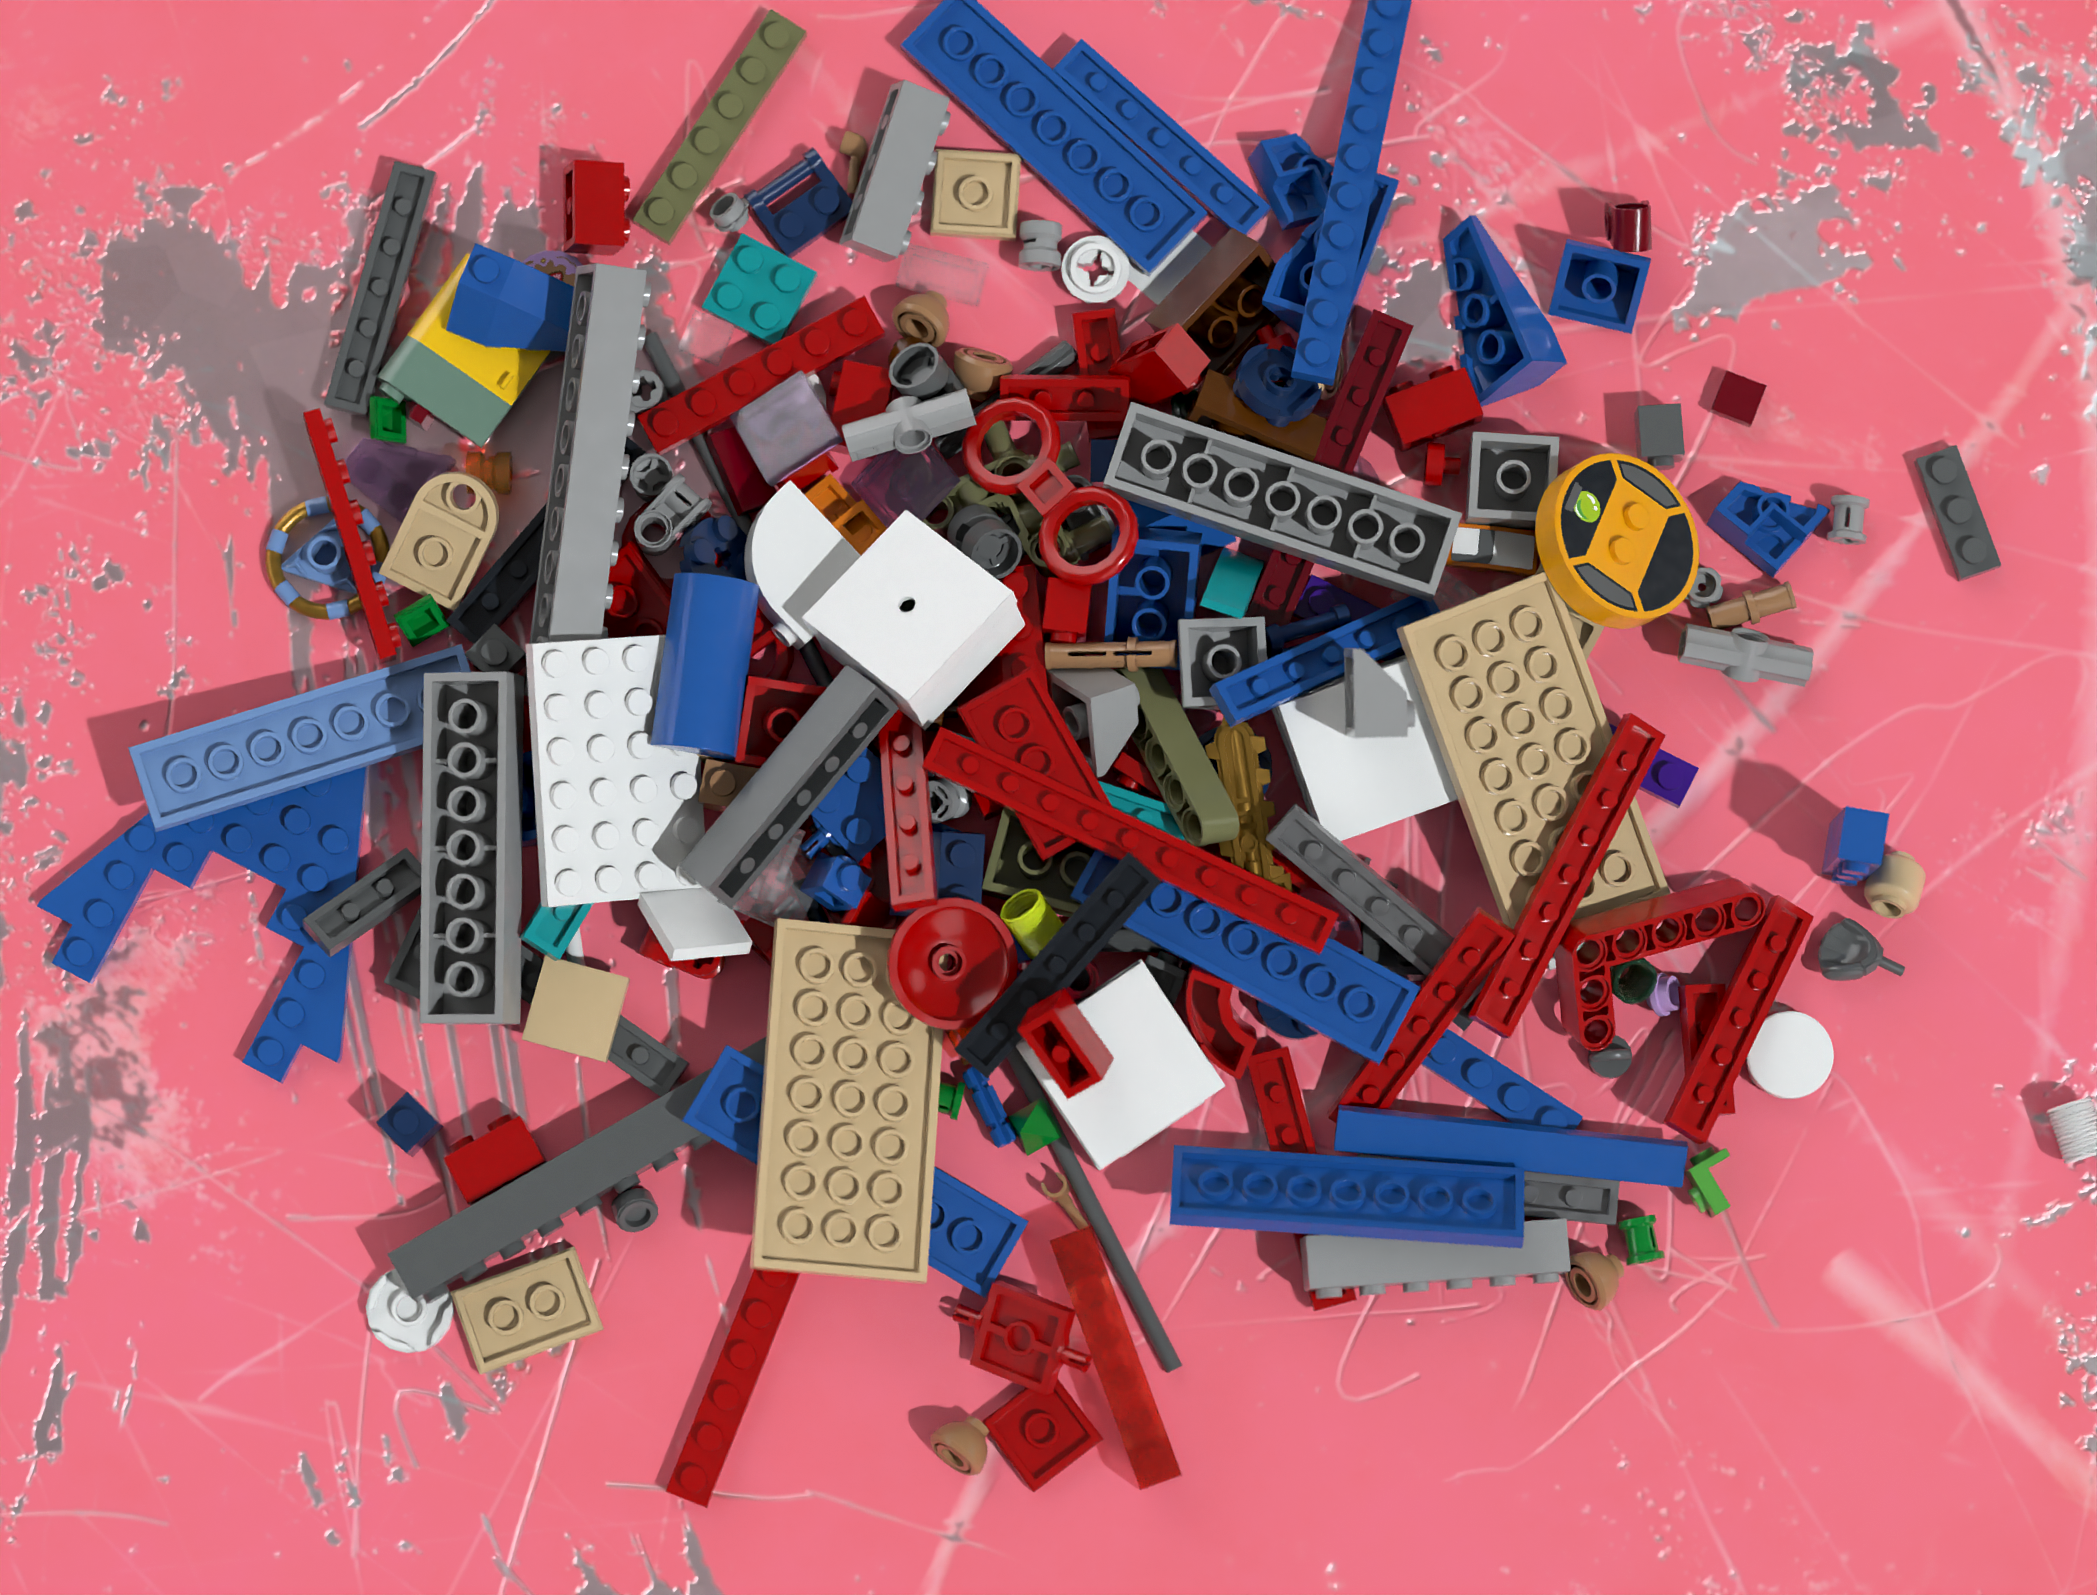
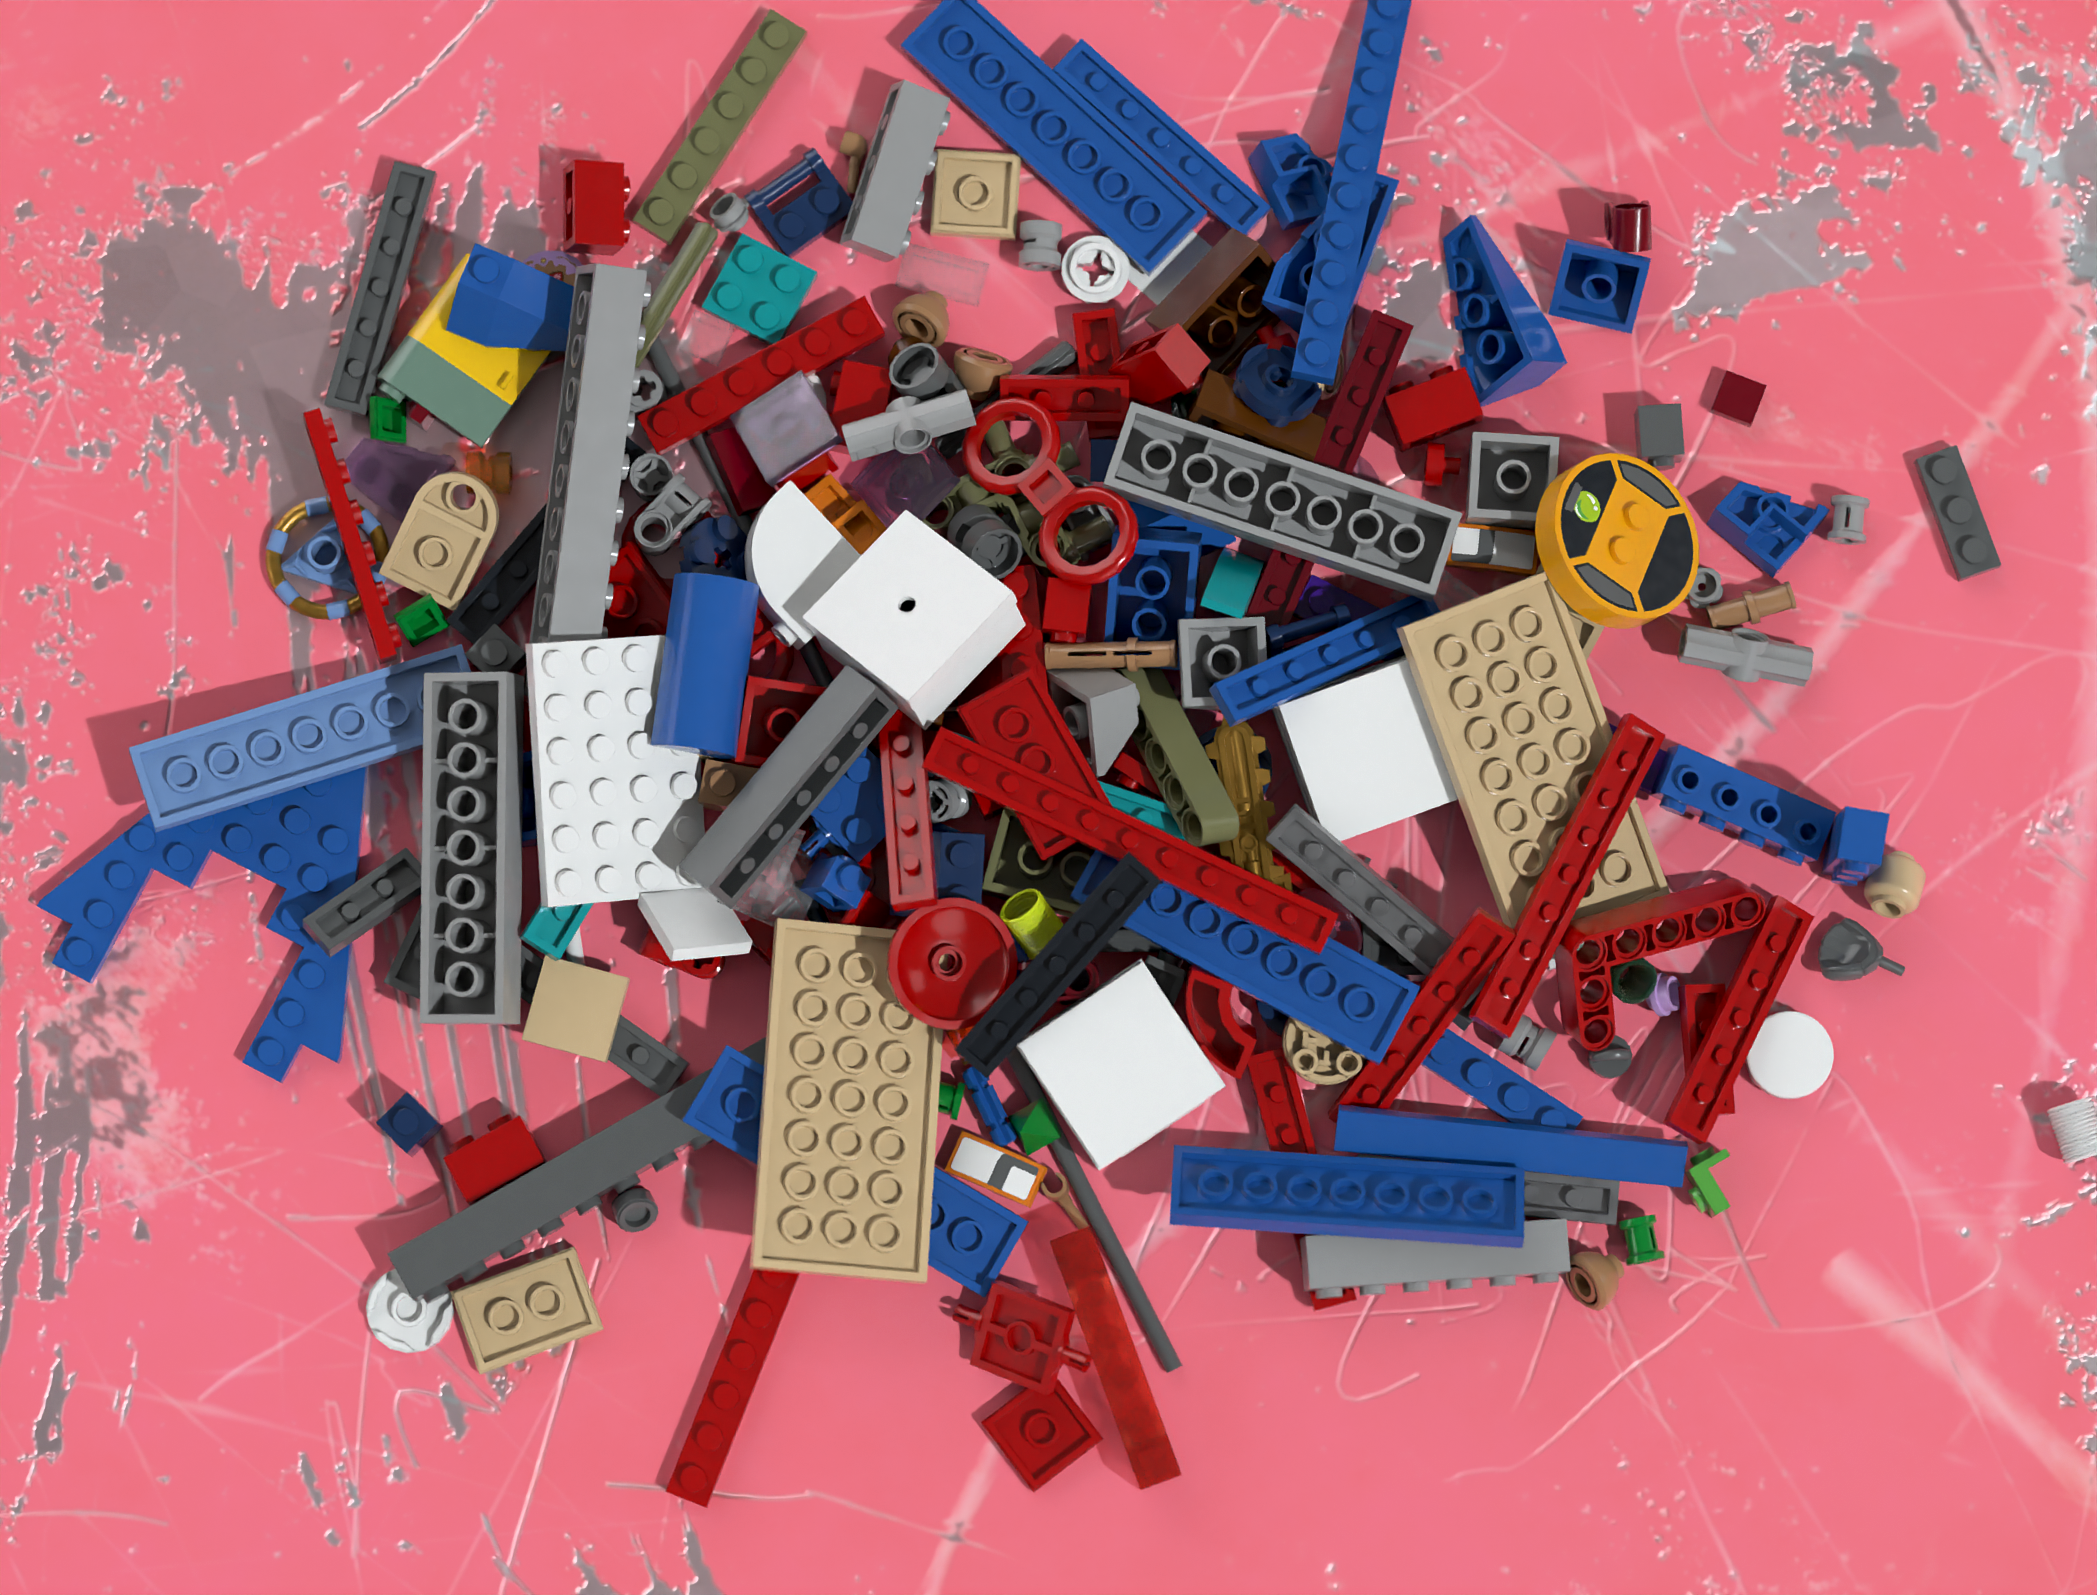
medium nougat brick [930,1416,989,1475] -> none
red brick [1018,988,1114,1099] -> none
light grey slope [1344,648,1415,738] -> none
none -> olive axle [635,222,718,368]
none -> slope [945,1131,1048,1208]
none -> tan tile [1282,1017,1366,1085]
none -> light grey wheel [1498,1014,1557,1071]
none -> blue brick [1650,744,1836,866]

